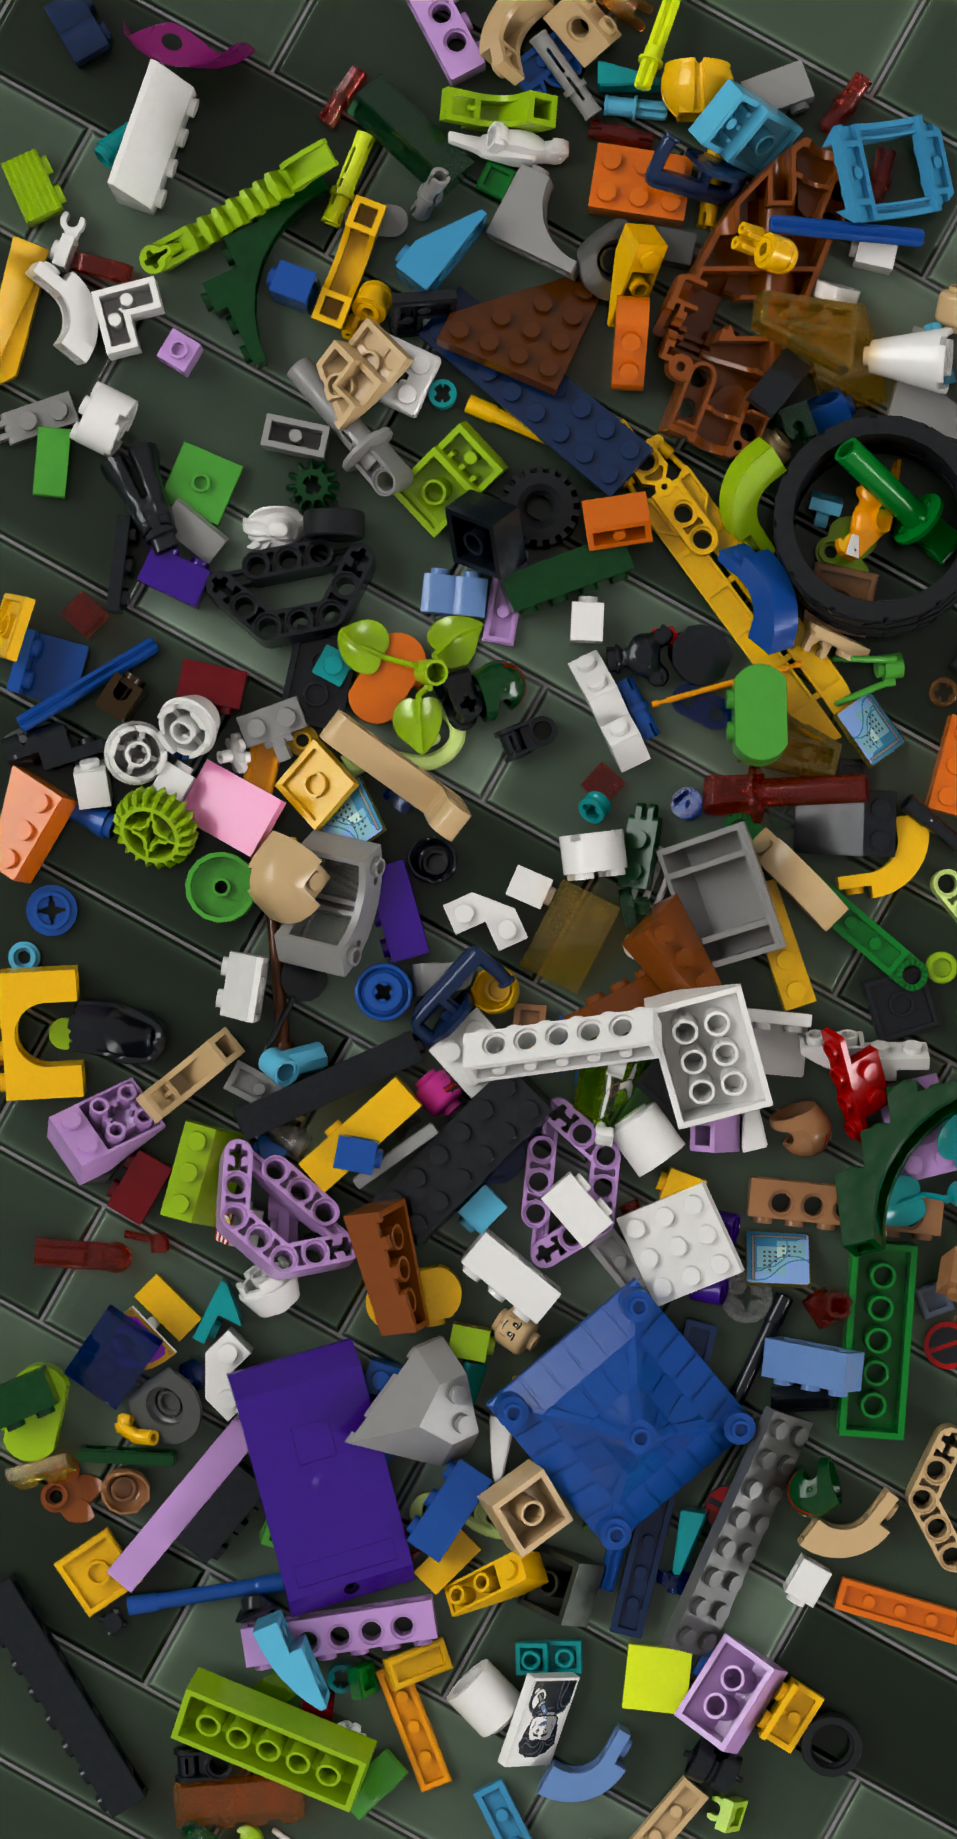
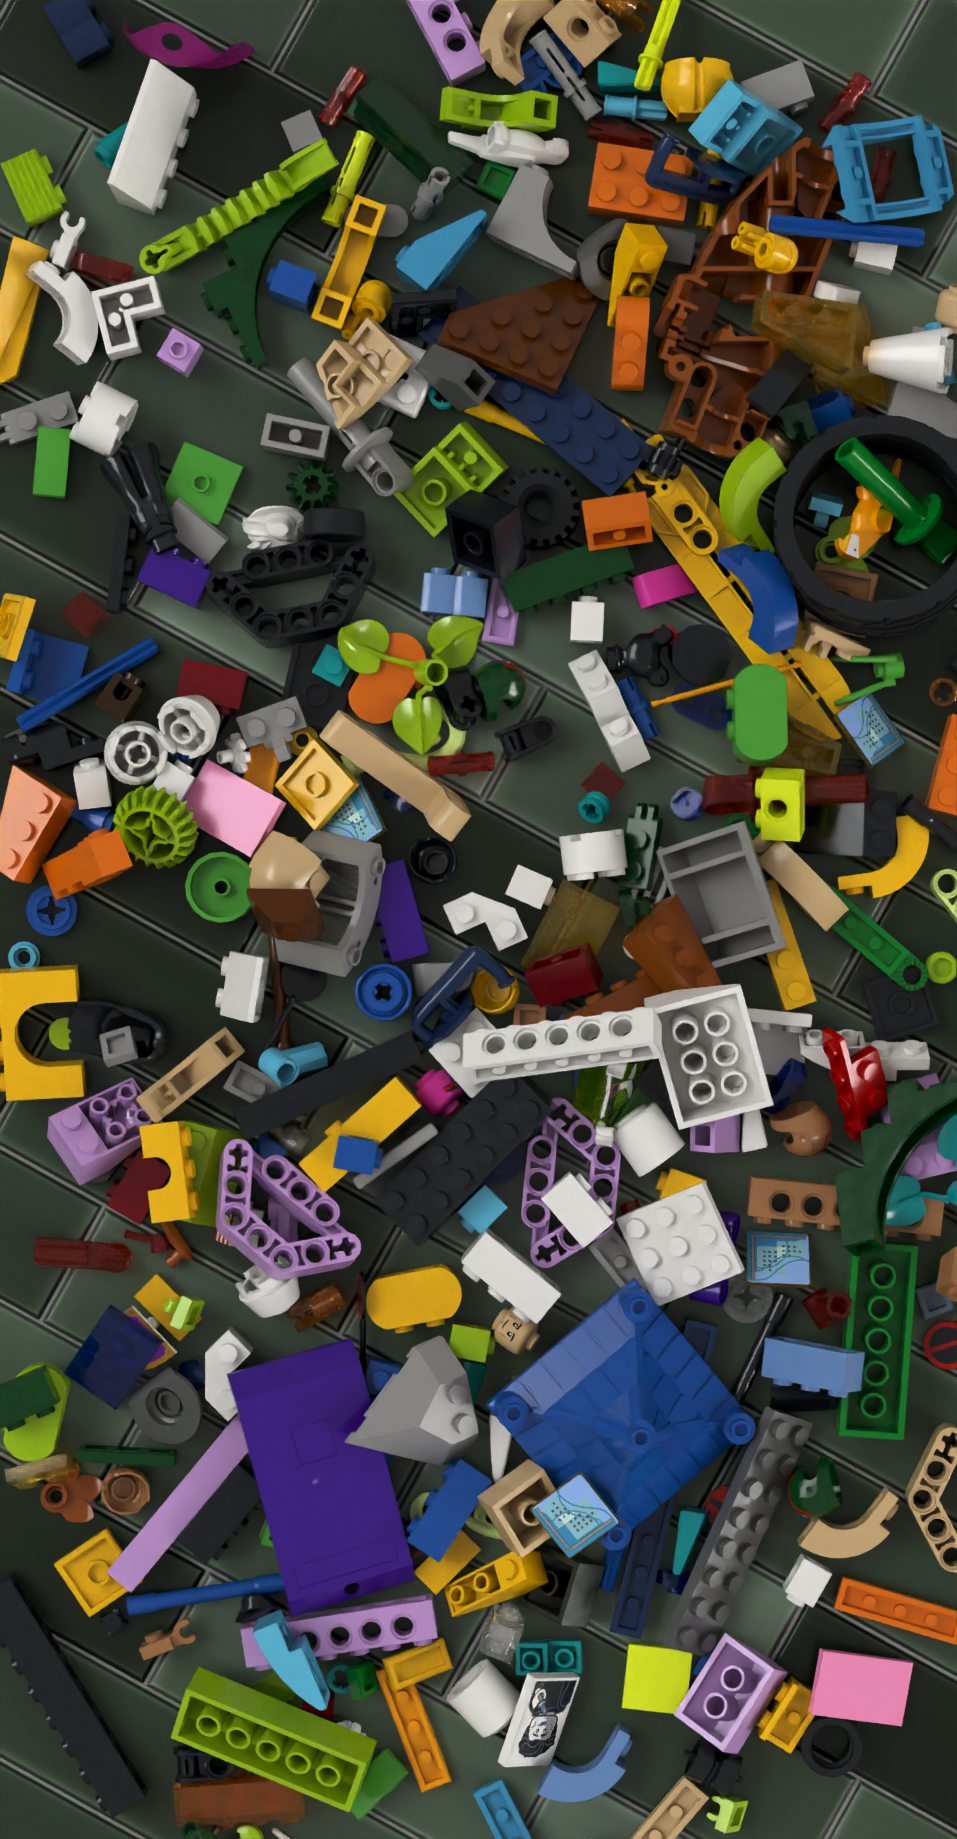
yellow arm [114,1413,159,1446] -> none
teal slope [193,1278,244,1344] -> none
dark orange wedge [343,1198,430,1336] -> none
none -> orange wedge [41,827,133,901]
none -> light grey tile [99,1025,138,1067]
none -> yellow arch [139,1120,200,1223]
none -> medium nougat plate [139,1617,197,1660]
none -> dark orange bar [160,1221,193,1268]
none -> lime tile [162,1295,205,1331]
none -> reddish brown slope [246,888,325,942]
none -> light grey tile [281,110,323,154]
none -> clear orange hinge [285,1281,348,1333]
none -> black piece [357,1271,366,1375]
none -> dark grey slope [414,343,496,411]
none -> clear red pin [427,751,495,777]
none -> clear brick [479,1602,524,1664]
none -> dark red brick [525,943,604,1008]
none -> piece [529,1471,621,1559]
none -> dark pink panel [631,564,698,610]
none -> black gear [642,441,683,481]
none -> neon yellow brick [755,767,805,842]
none -> clear blue plate [761,1058,807,1115]
none -> bright pink tile [808,1648,913,1726]

